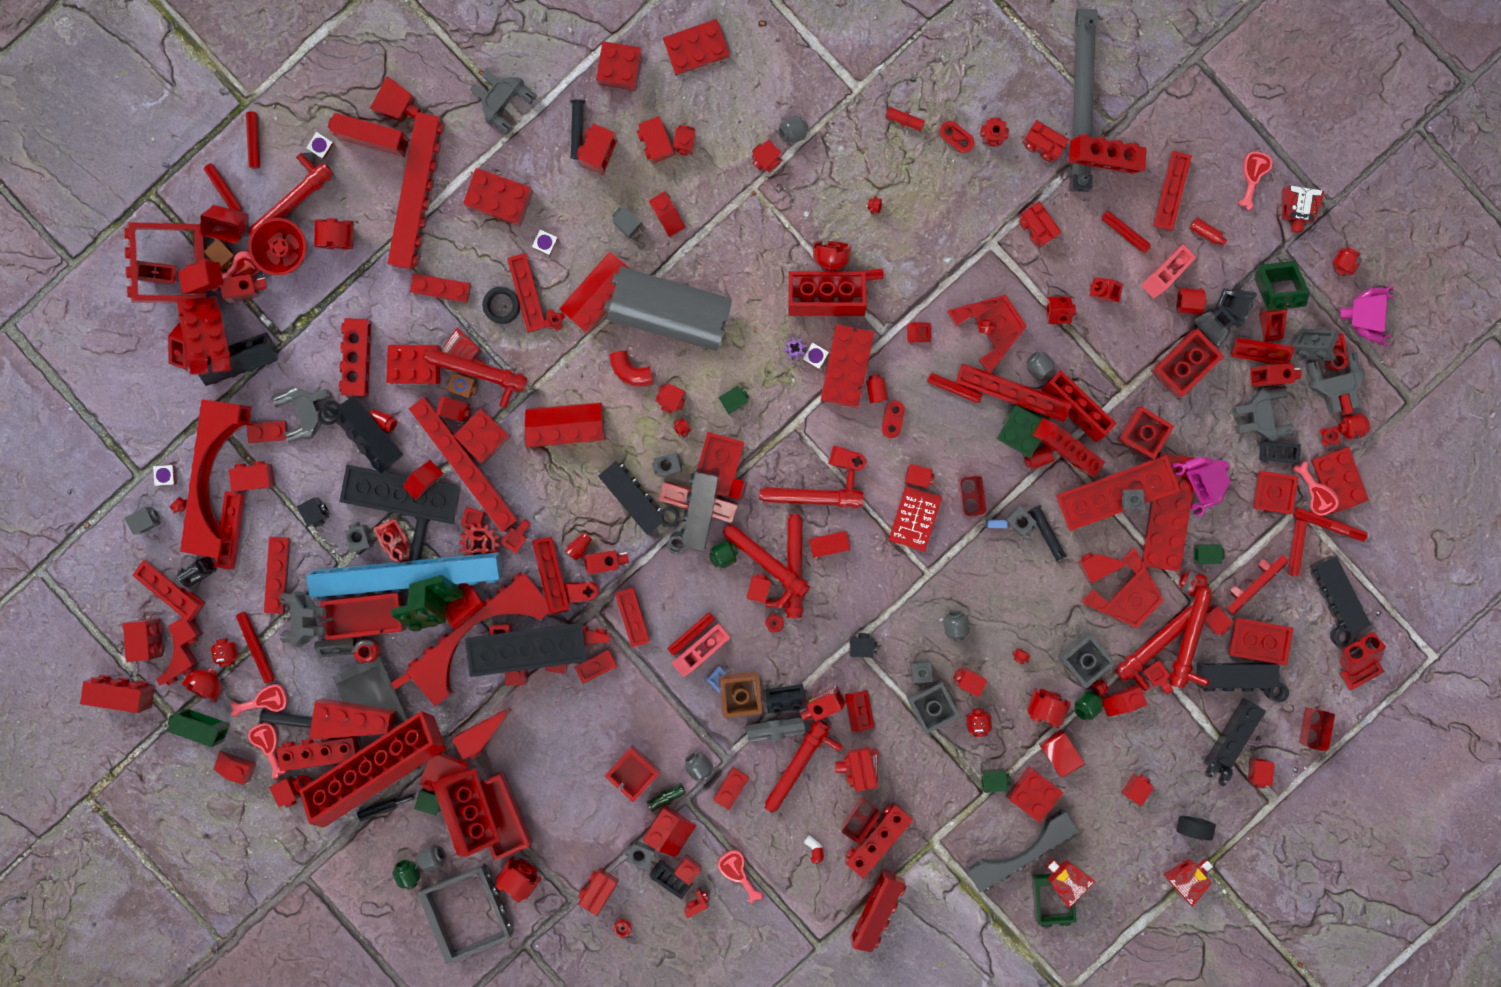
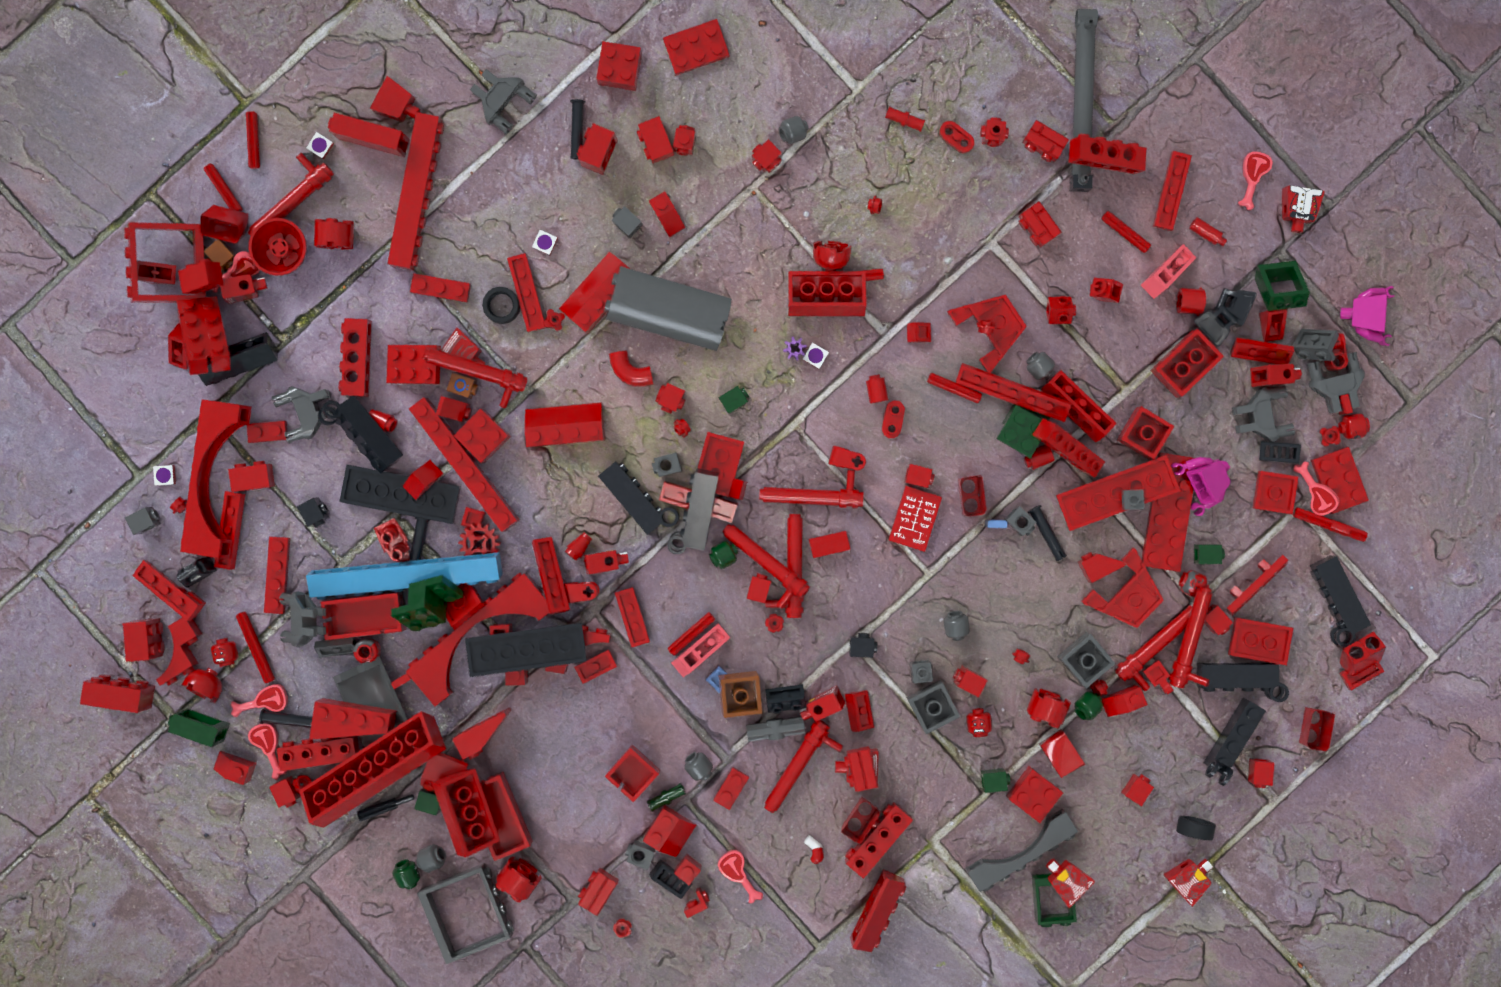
dark grey brick [344,522,373,553] -> none
red brick [463,168,533,227] -> none
red plate [500,519,531,554] -> none
red piece [820,324,874,409] -> none
red axle [1288,520,1307,577] -> none
red head [1332,247,1362,277] -> none

